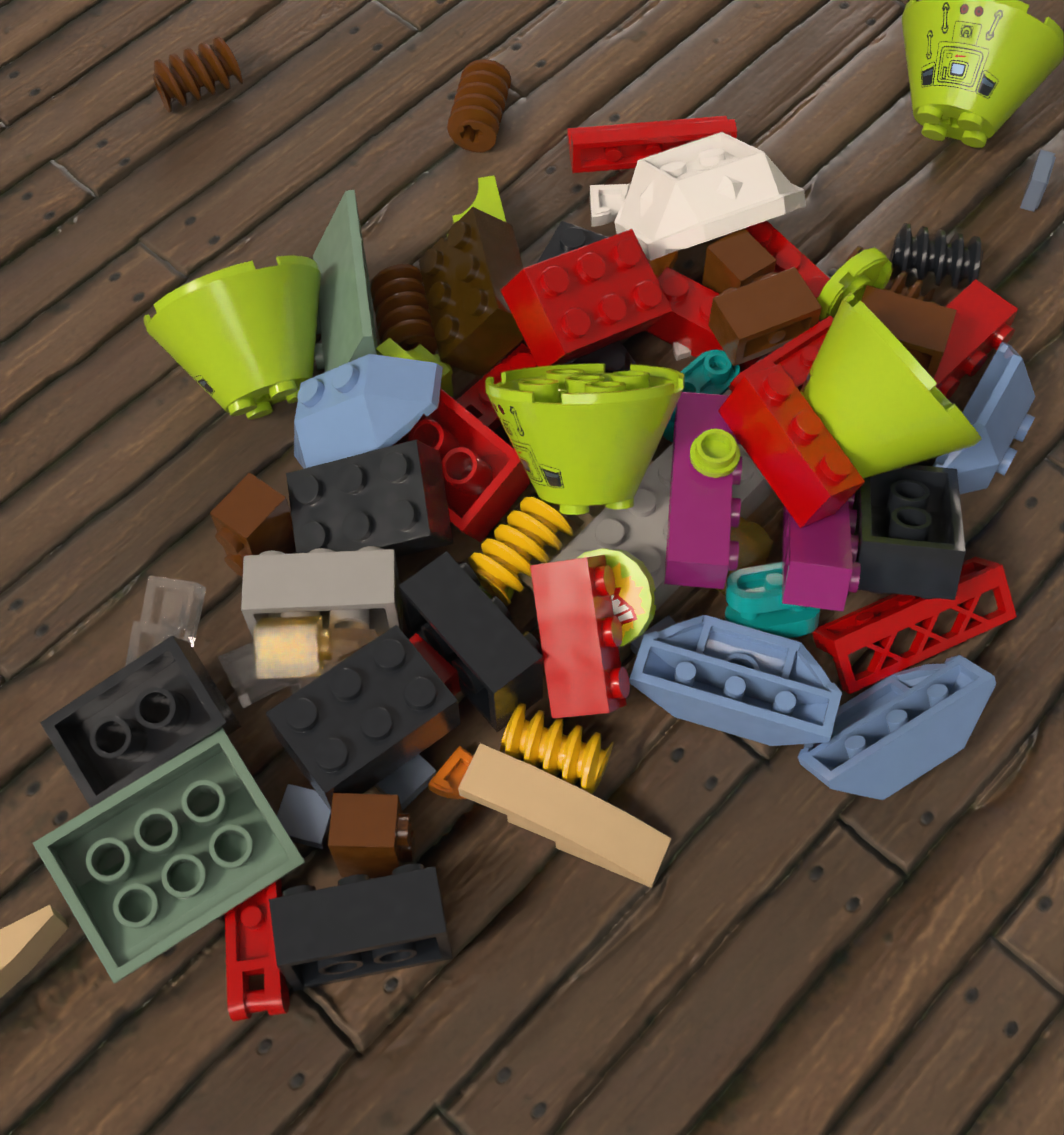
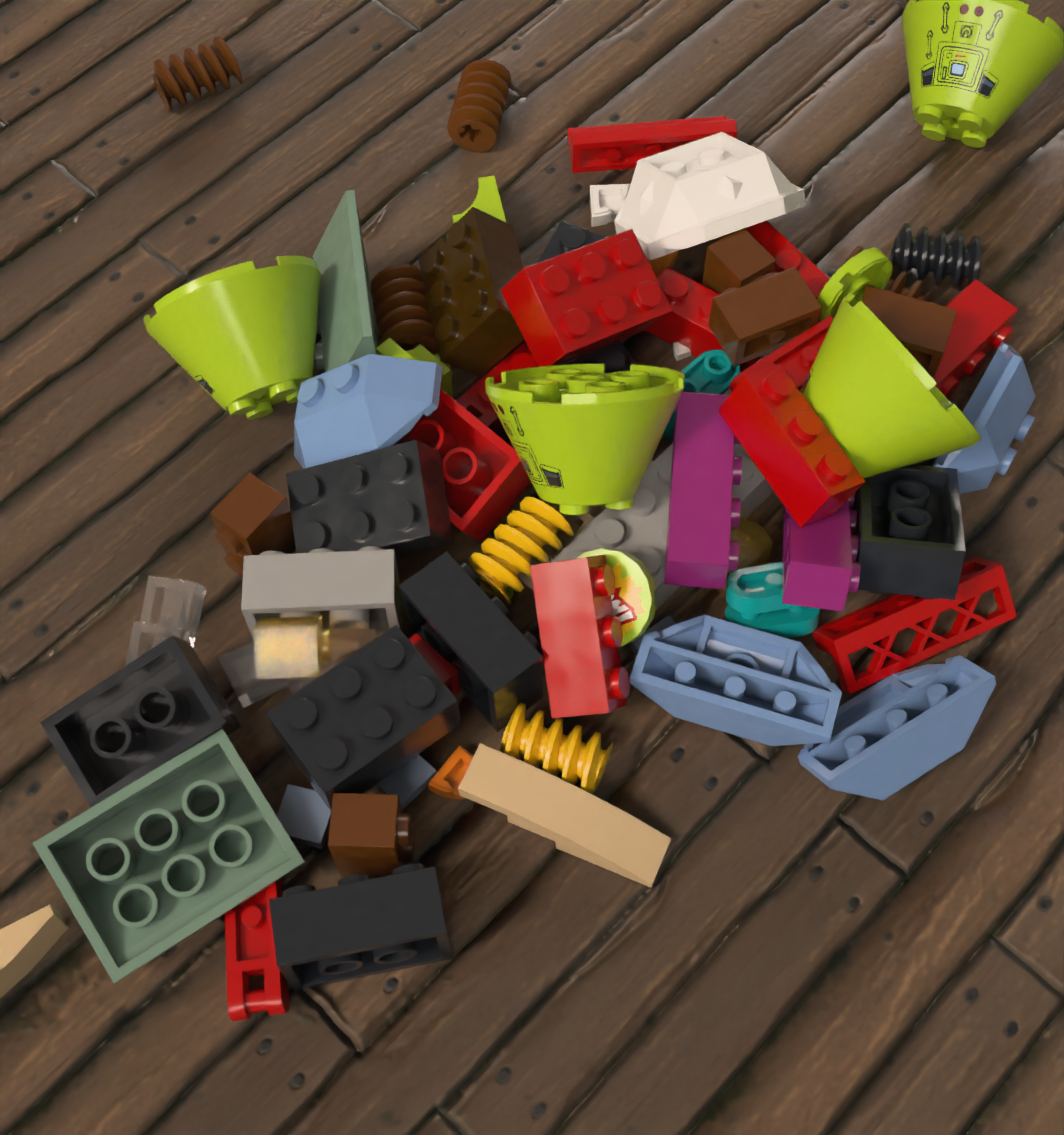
lime plate [690,429,740,478] -> none
sand blue tile [1020,149,1056,212] -> none

